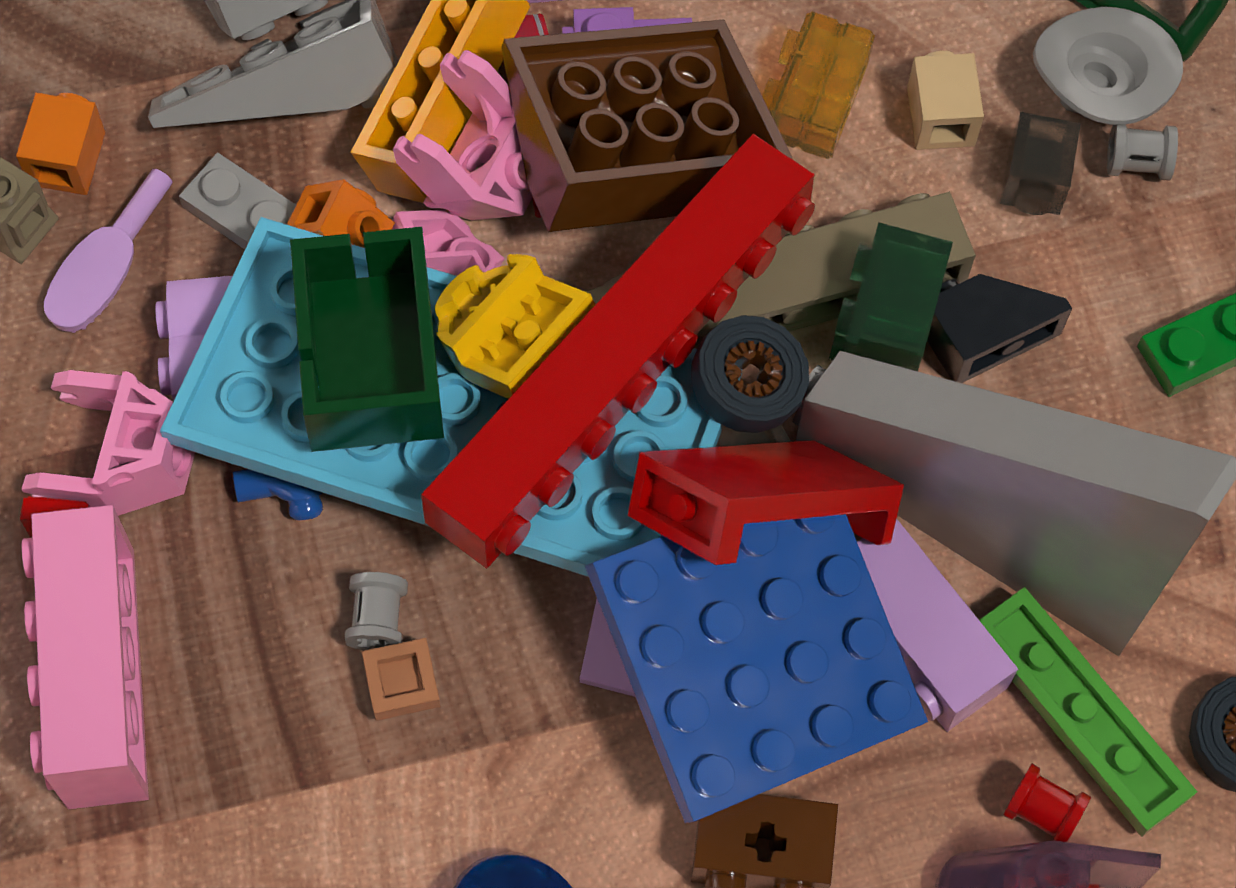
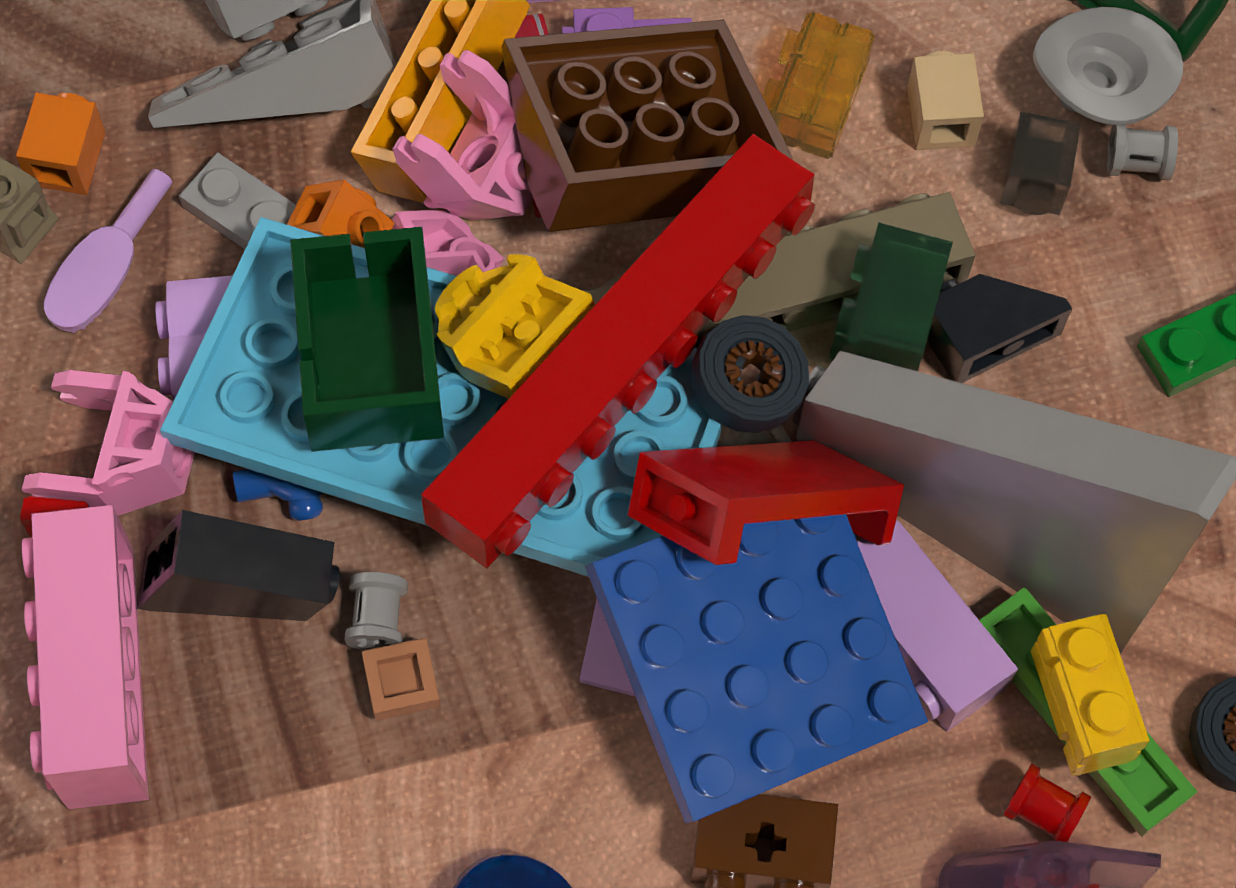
none -> black slope [137,510,340,621]
none -> yellow brick [1030,614,1150,776]

